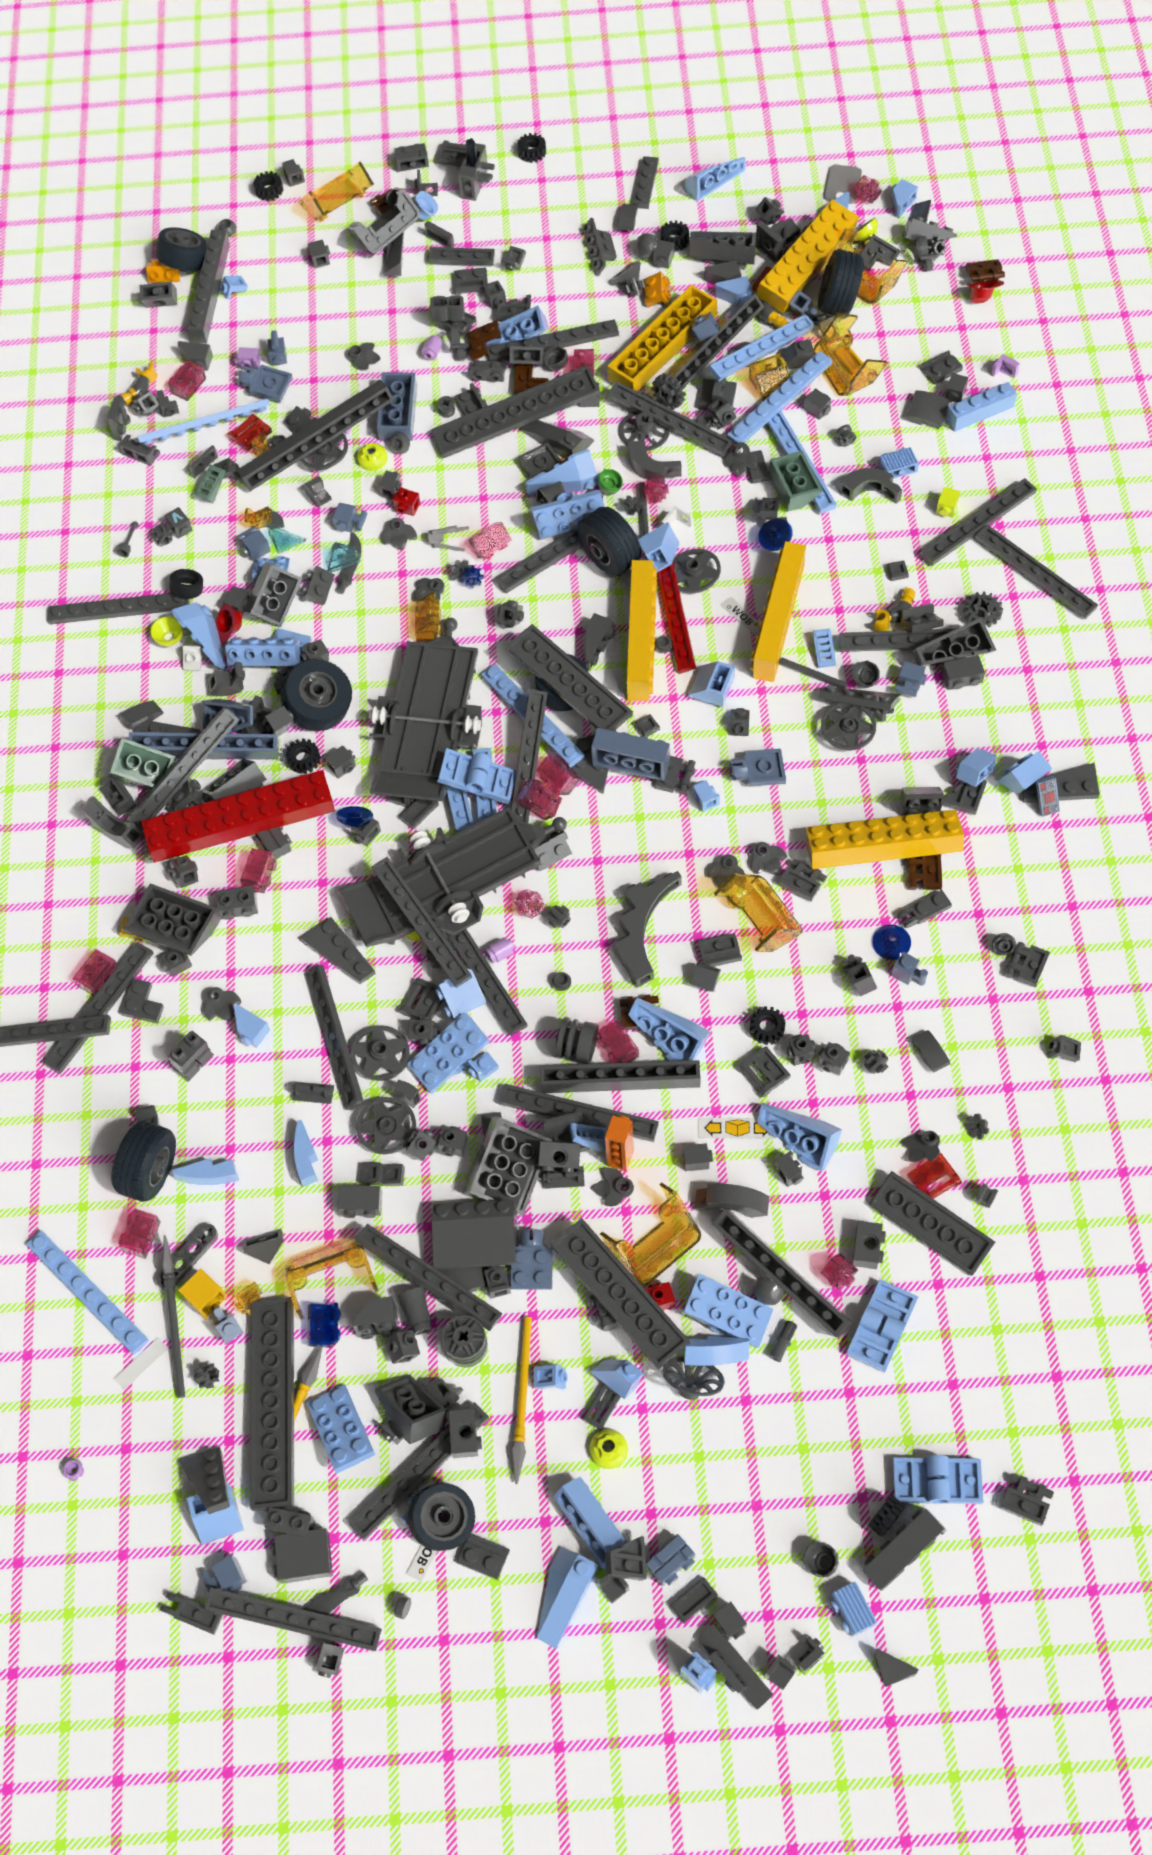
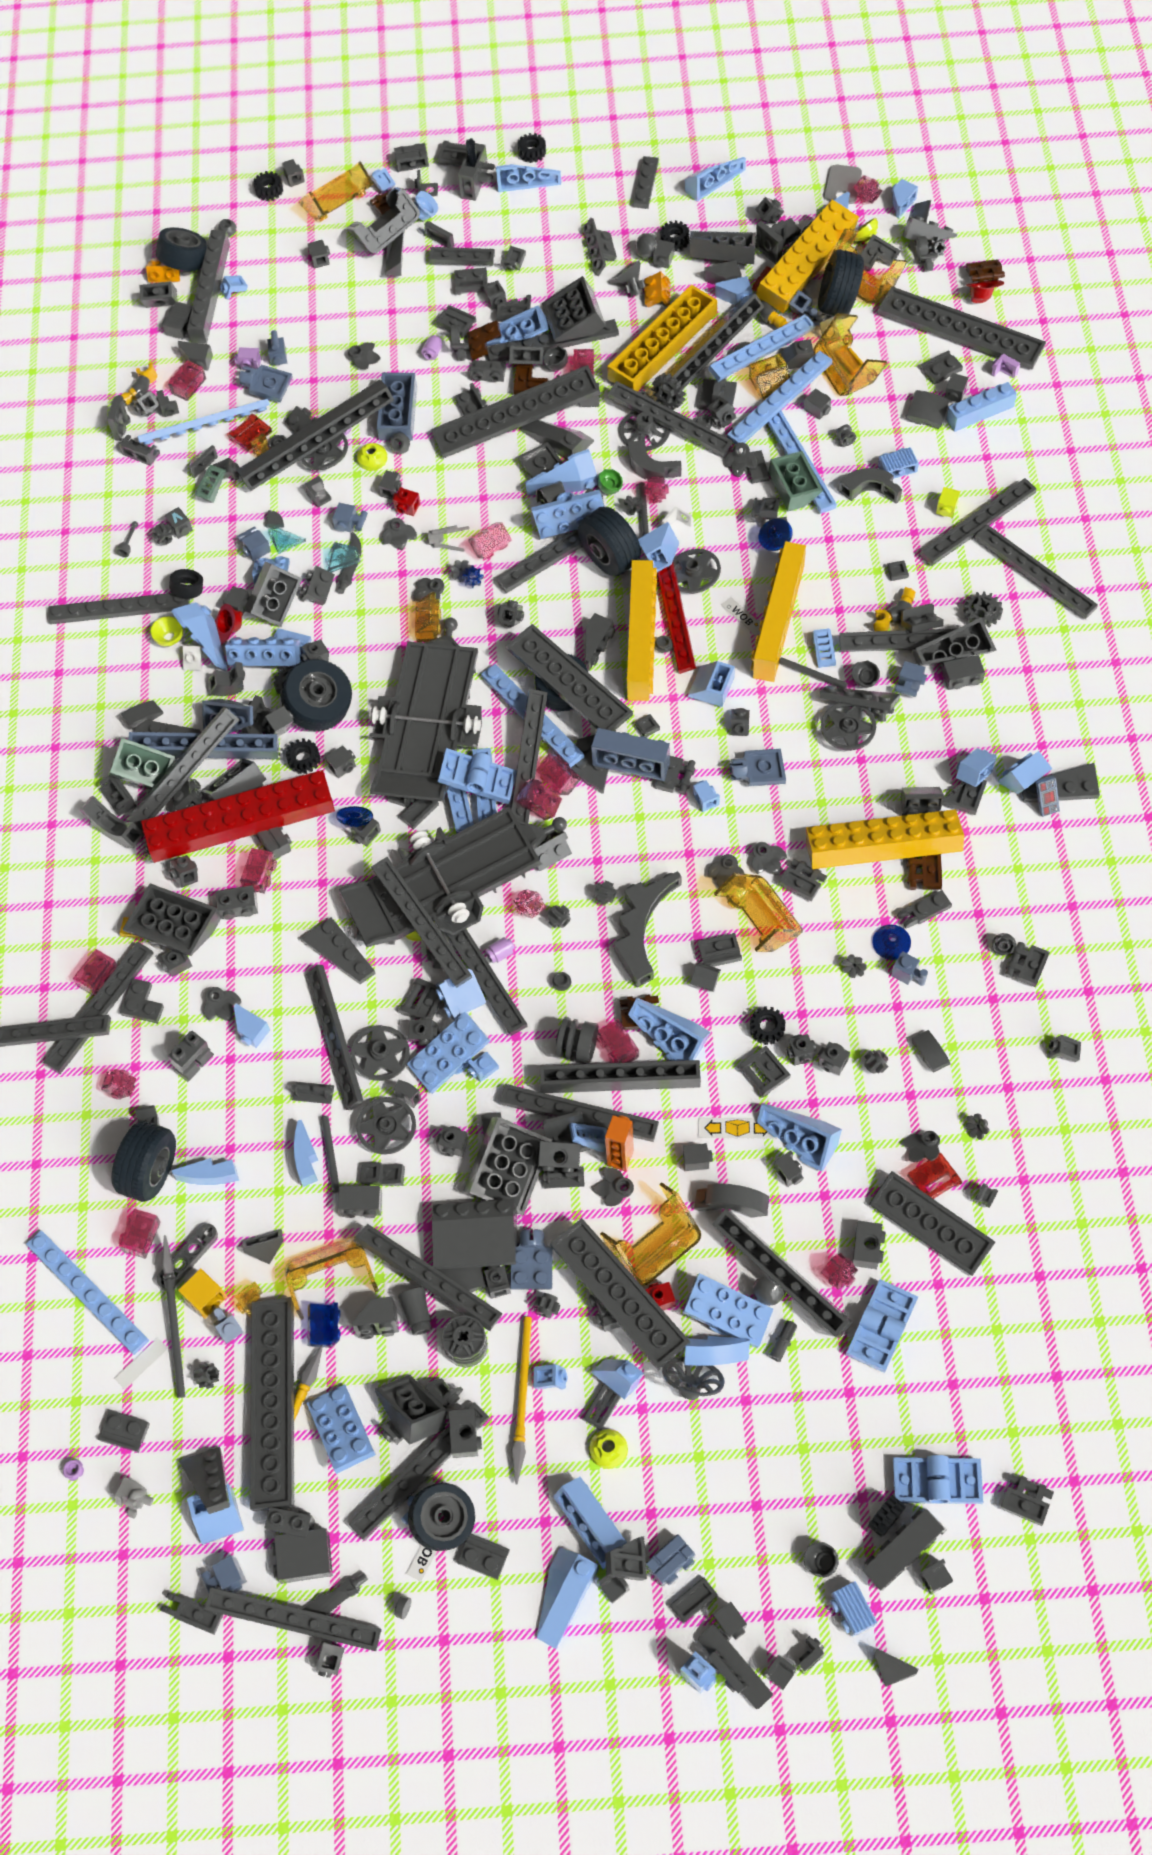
clear yellow bracket [244,506,272,530] -> none
dark grey brick [385,1329,420,1364] -> none
dark grey brick [405,1128,437,1161] -> none
dark grey brick [430,295,465,322] -> none
dark grey wheel [438,396,455,418] -> none
dark grey slope [618,204,638,231] -> none
sand blue brick [691,312,719,342] -> none
dark grey brick [848,962,878,997] -> none
none -> dark grey plate [98,1410,150,1453]
none -> clear pink brick [101,1069,136,1100]
none -> light grey piece [115,1477,154,1519]
none -> dark grey brick [162,301,193,340]
none -> dark grey bar [321,1116,340,1193]
none -> light blue bracket [370,168,396,194]
none -> light blue wedge [495,164,561,192]
none -> dark grey gear [534,1293,561,1318]
none -> dark grey slope [542,276,606,342]
none -> dark grey gear [594,880,617,905]
none -> dark grey plate [878,286,1046,370]
none -> dark grey panel [919,1558,953,1595]

